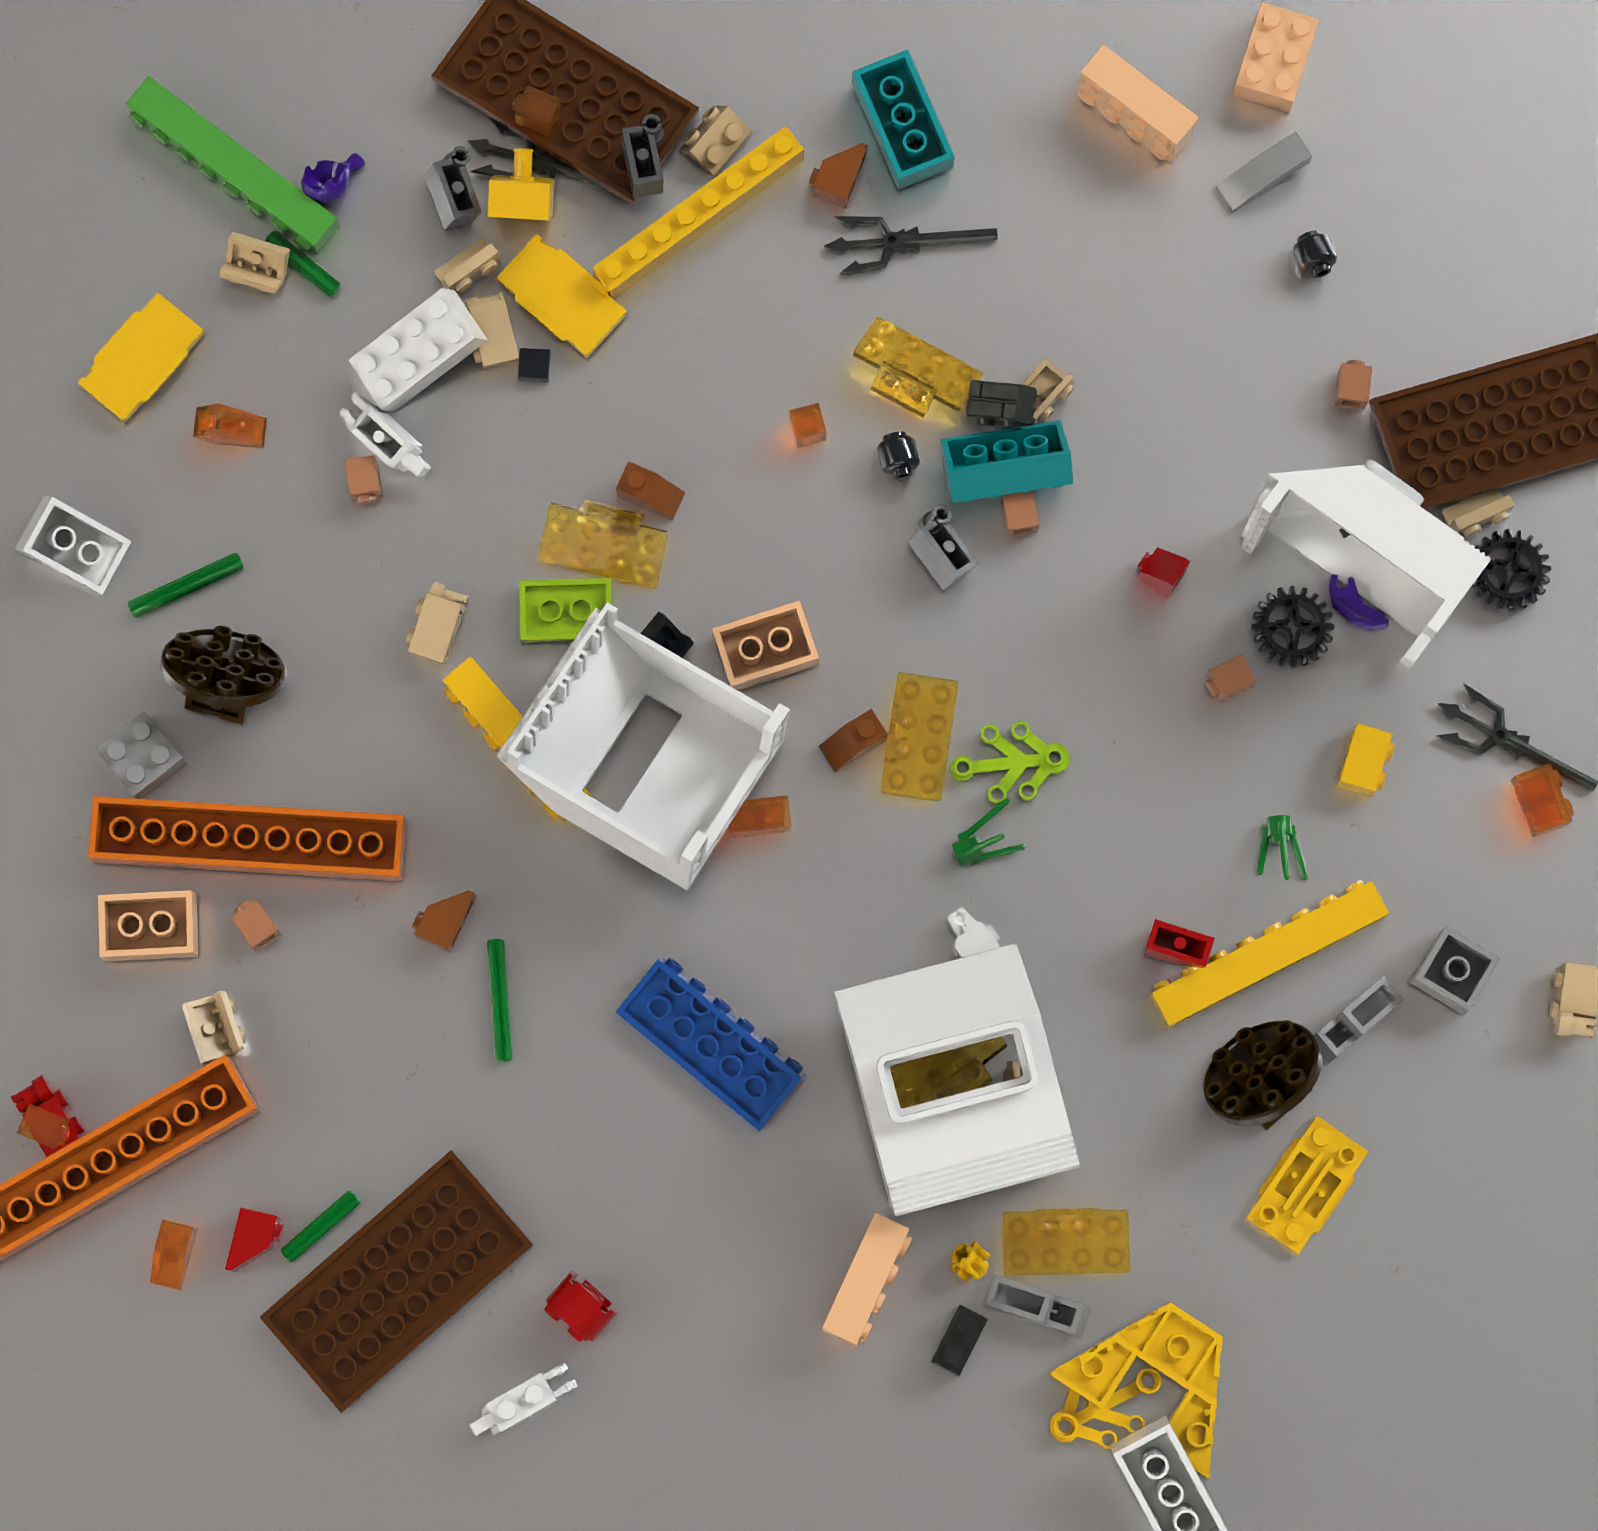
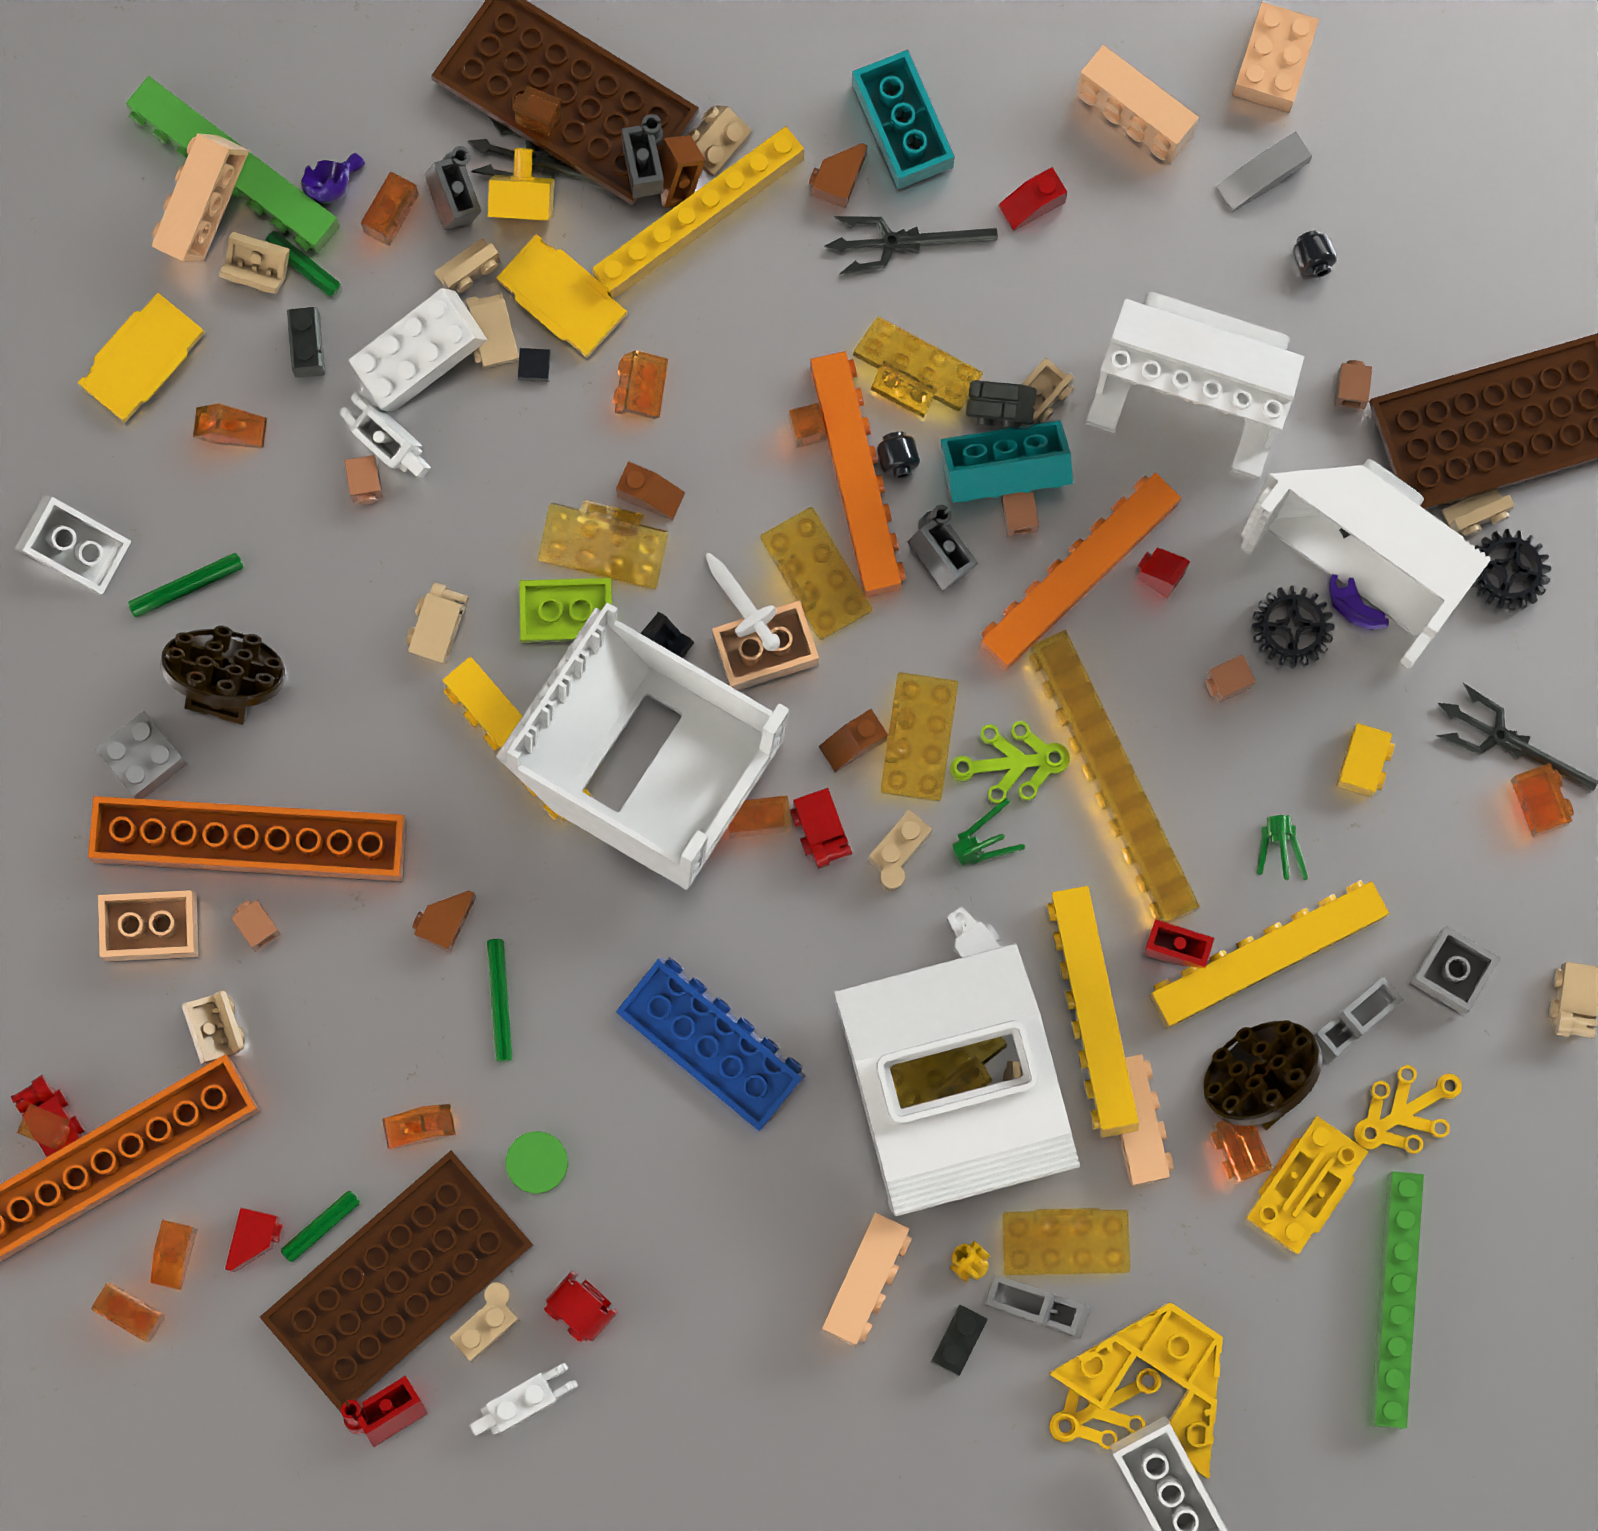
none -> clear orange brick [91,1282,166,1343]
none -> light nougat brick [151,133,250,261]
none -> pearl dark grey brick [287,307,325,377]
none -> red hinge [341,1376,428,1447]
none -> clear orange brick [361,172,419,246]
none -> clear orange slope [382,1104,456,1150]
none -> tan hinge [449,1282,520,1362]
none -> bright green tile [505,1131,568,1194]
none -> clear orange bracket [613,350,668,419]
none -> dark orange slope [658,135,705,207]
none -> white sword [706,553,780,651]
none -> clear yellow bracket [760,507,872,640]
none -> red hinge [789,788,852,869]
none -> orange brick [810,351,906,598]
none -> tan hinge [868,809,933,891]
none -> orange brick [980,472,1181,671]
none -> red slope [998,167,1068,231]
none -> clear yellow brick [1029,629,1200,923]
none -> yellow brick [1047,886,1139,1138]
none -> white panel [1086,292,1305,480]
none -> light nougat brick [1119,1054,1174,1187]
none -> clear orange brick [1210,1121,1273,1184]
none -> yellow plant [1354,1065,1462,1154]
none -> bright green brick [1370,1171,1424,1429]

